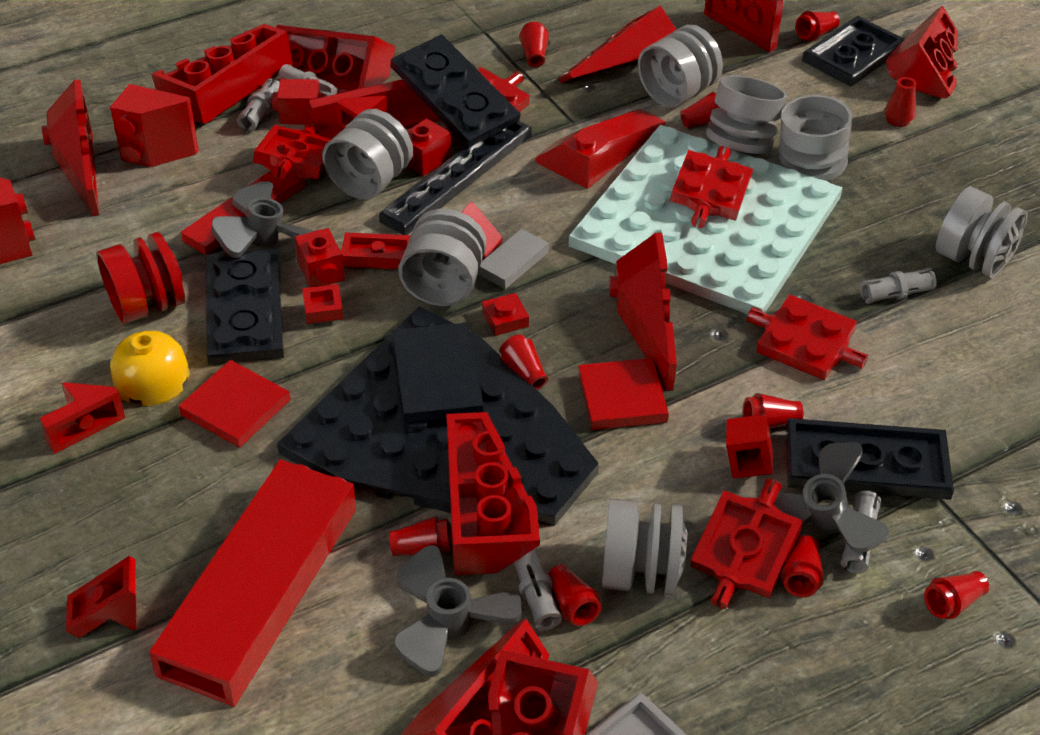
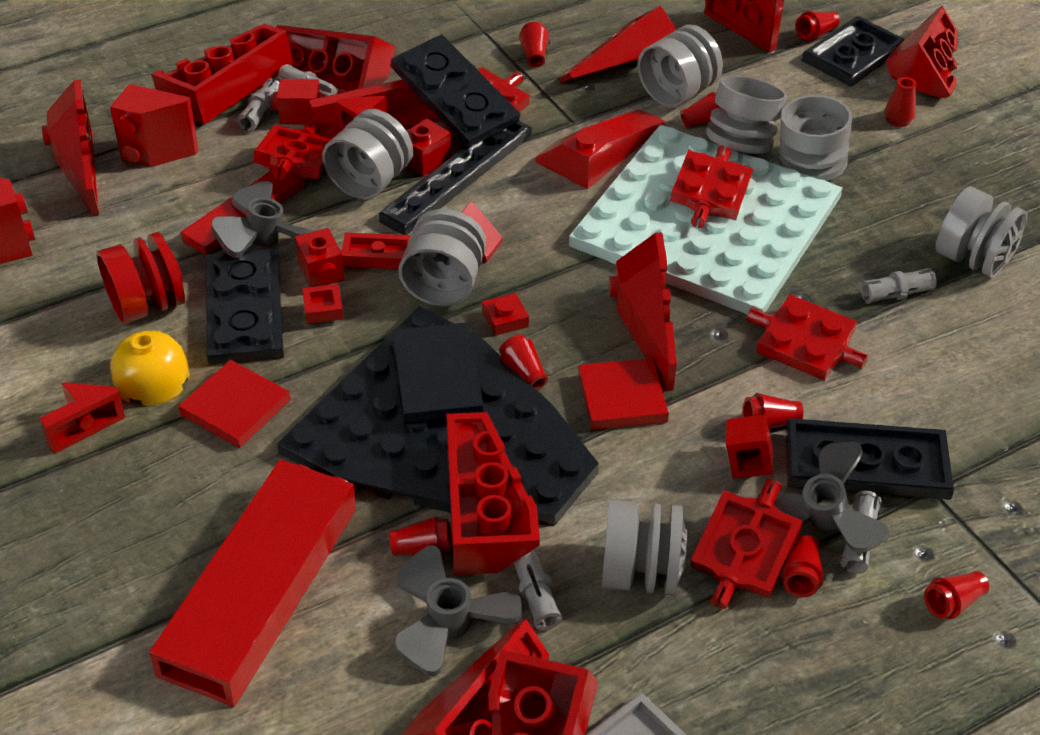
red slope [66,556,137,638] -> none
light grey tile [478,229,549,289] -> none
red cone [548,564,602,626] -> none

